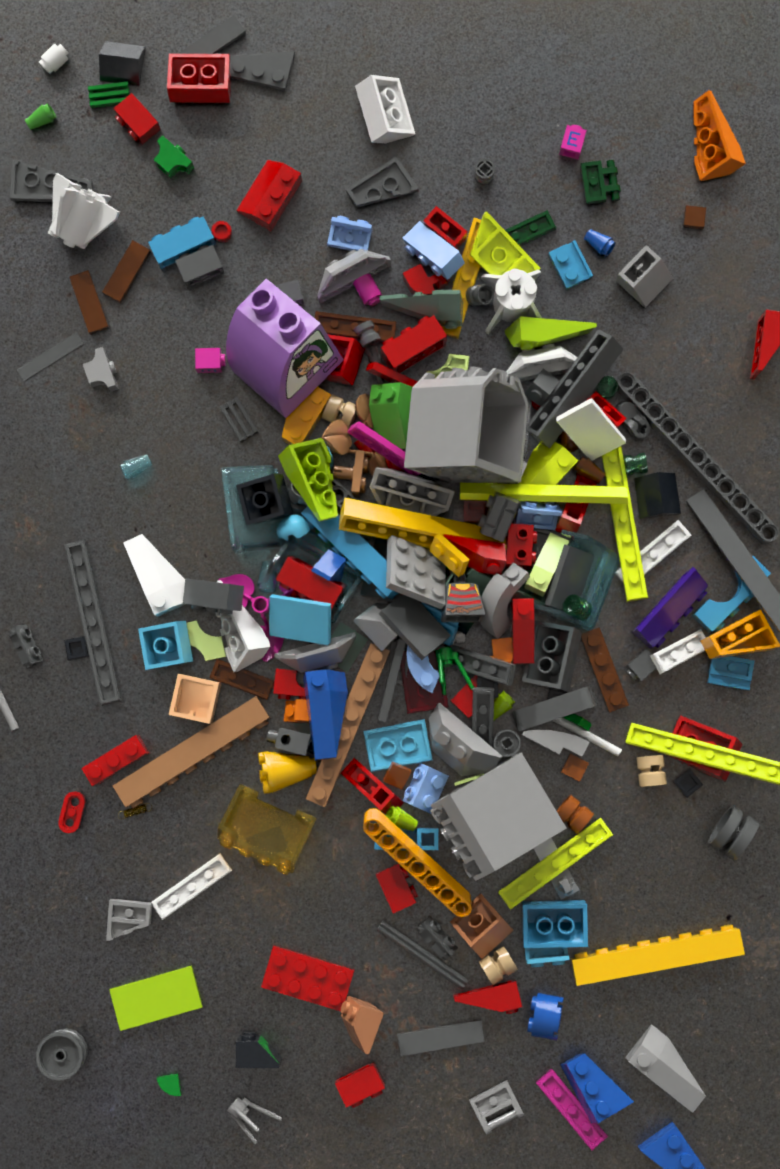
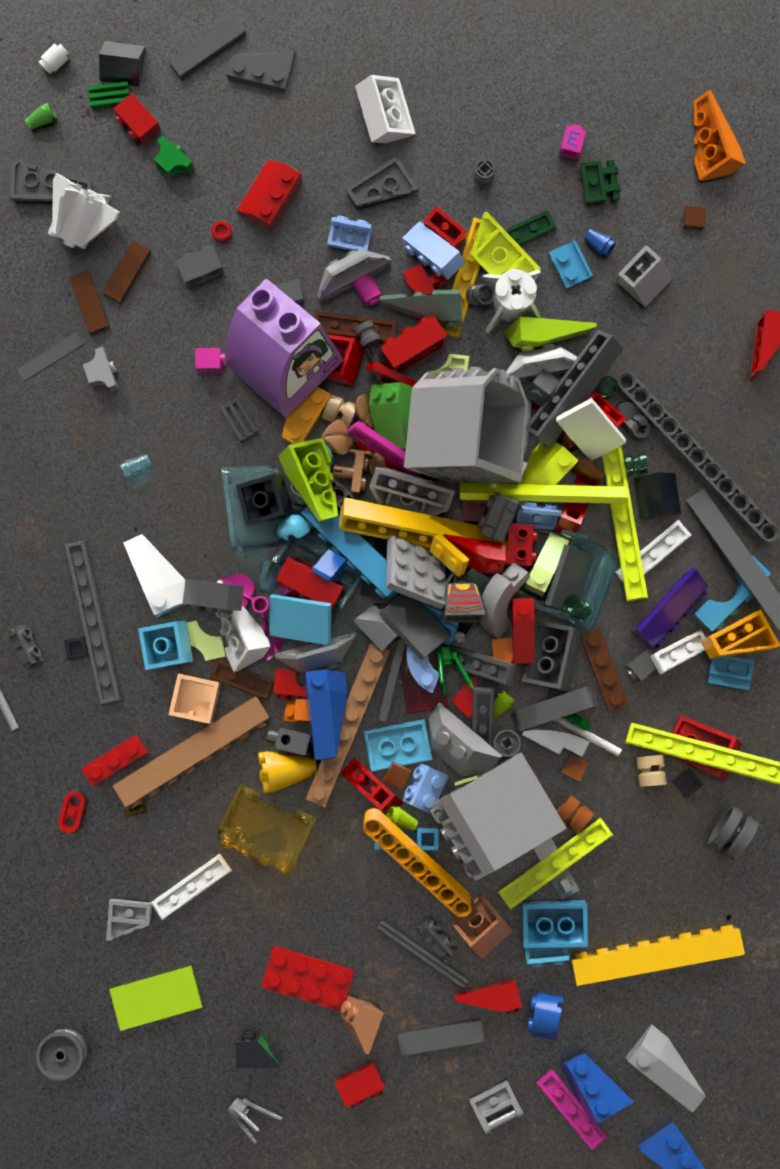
dark azure brick [148,216,216,269] -> none
green tile [157,1073,182,1096] -> none
red slope [167,54,231,103] -> none
red brick [375,863,418,914] -> none
tan wheel [479,946,518,985] -> none

